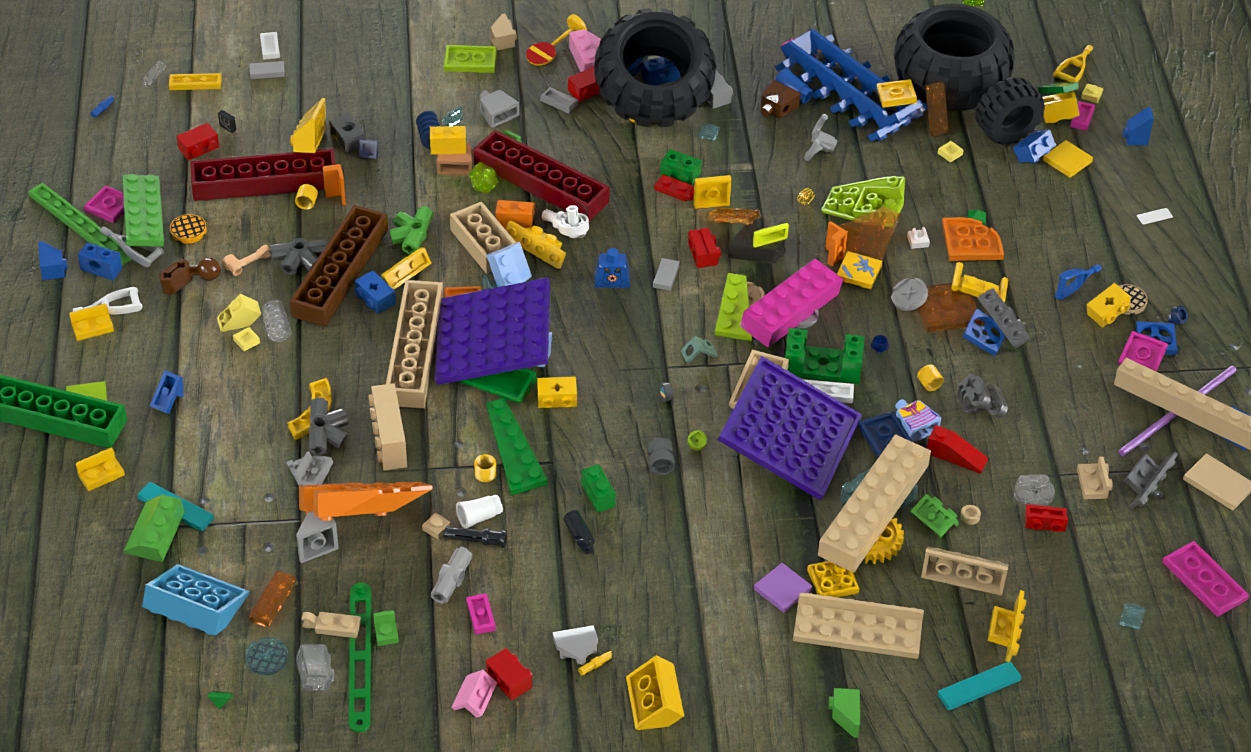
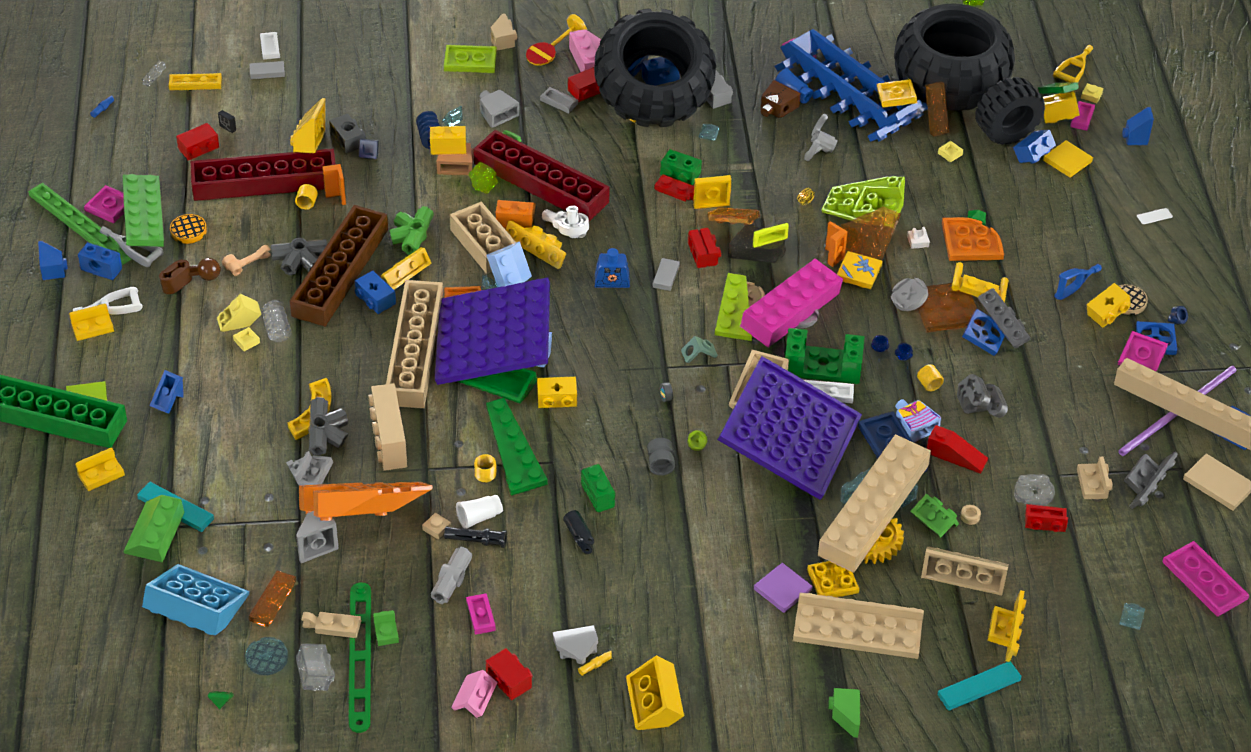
none -> clear blue plate [895,343,913,360]

